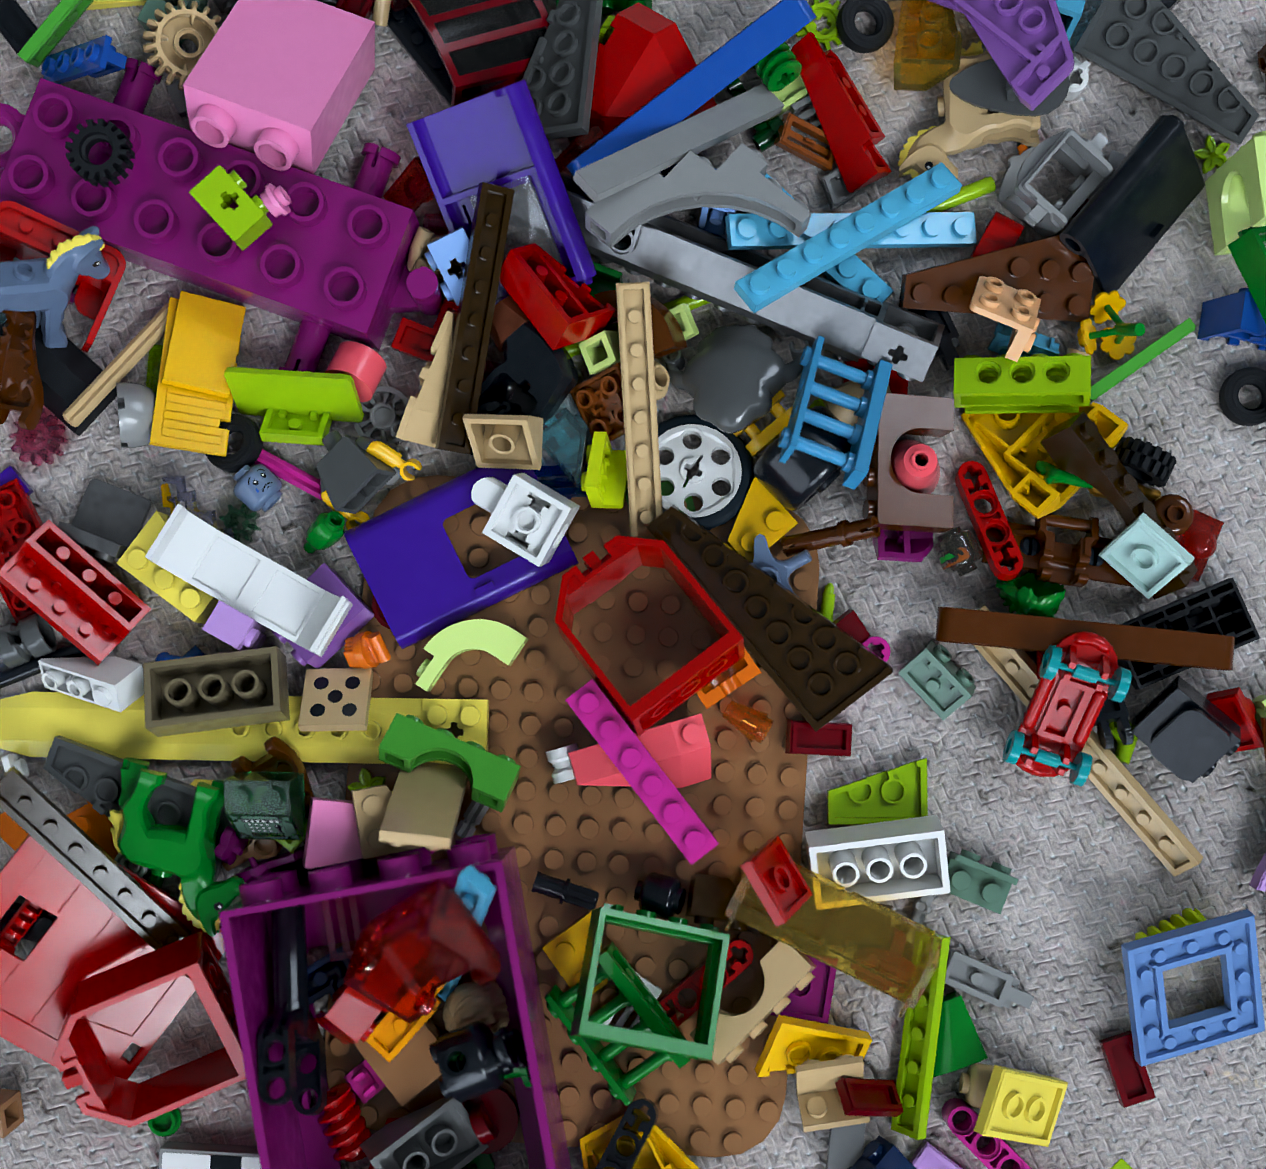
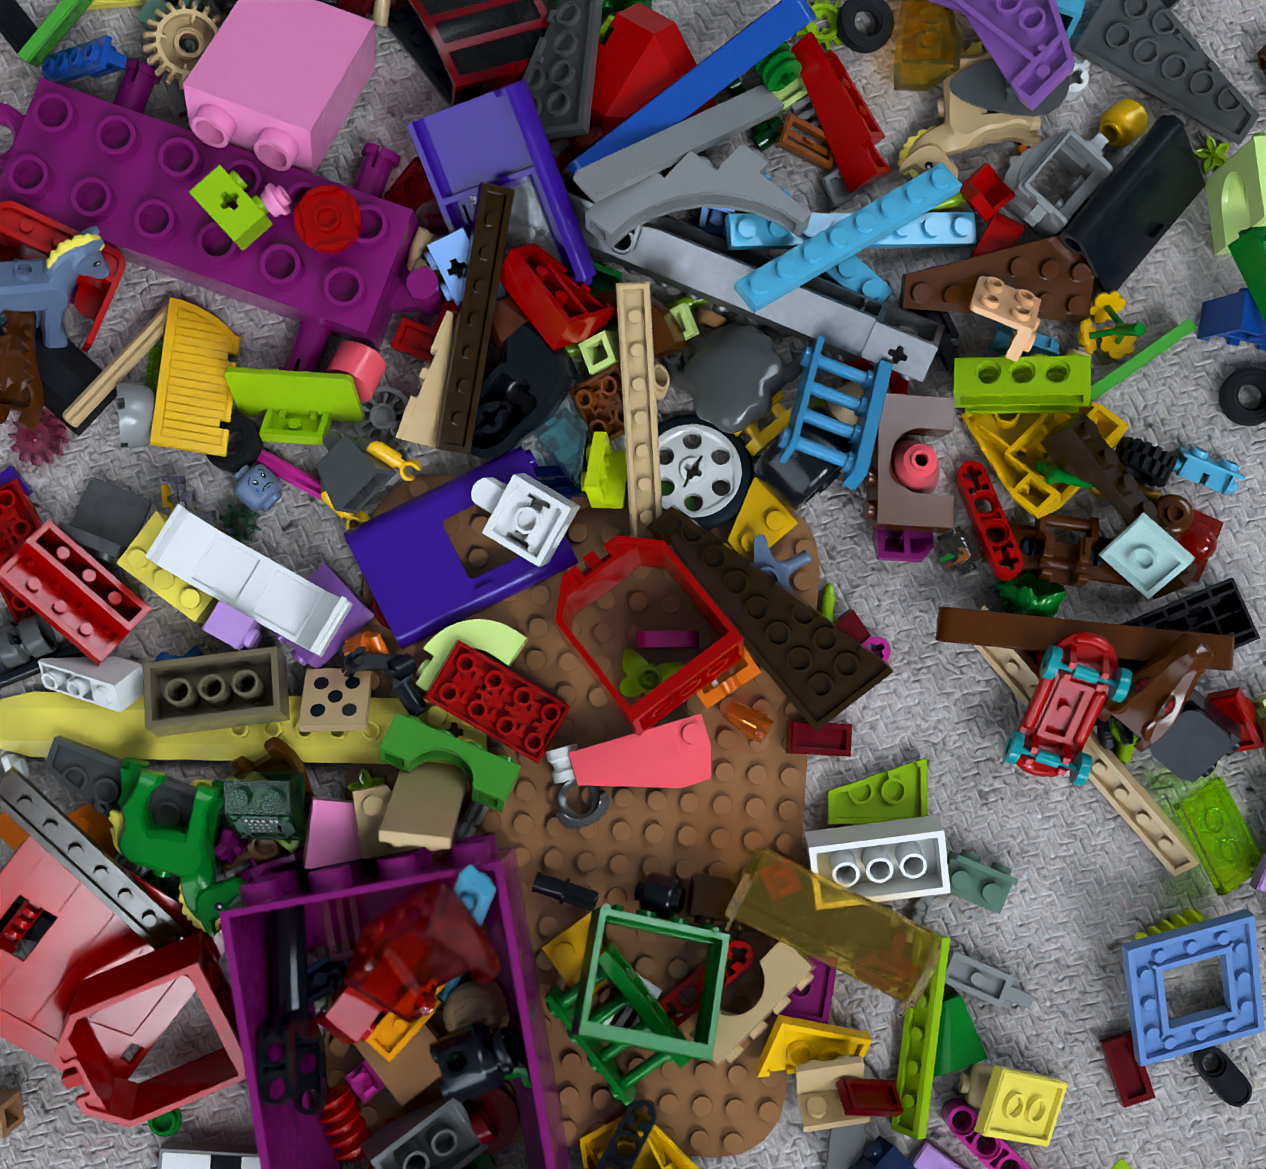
black tyre [65,119,135,187] -> none
yellow tile [162,291,246,398] -> none
green plant [303,511,345,554] -> none
tan slope [463,414,543,470] -> none
dark pink arch [565,679,719,865] -> none
red plate [741,836,812,927] -> none
reddish brown pin [781,516,881,557] -> none
sand green bracket [898,640,976,720] -> none
none -> red tile [294,185,362,254]
none -> black pin [341,646,429,717]
none -> red tile [423,640,571,764]
none -> dark grey piece [556,779,610,829]
none -> lime animal [619,648,684,697]
none -> dark pink beam [636,631,699,648]
none -> medium nougat tile [694,308,728,331]
none -> red panel [959,163,1015,221]
none -> reddish brown animal [1098,633,1213,753]
none -> yellow head [1099,98,1148,147]
none -> medium azure hinge [1173,445,1246,495]
none -> clear neon green tile [1173,776,1262,896]
none -> black piece [1192,1046,1252,1107]

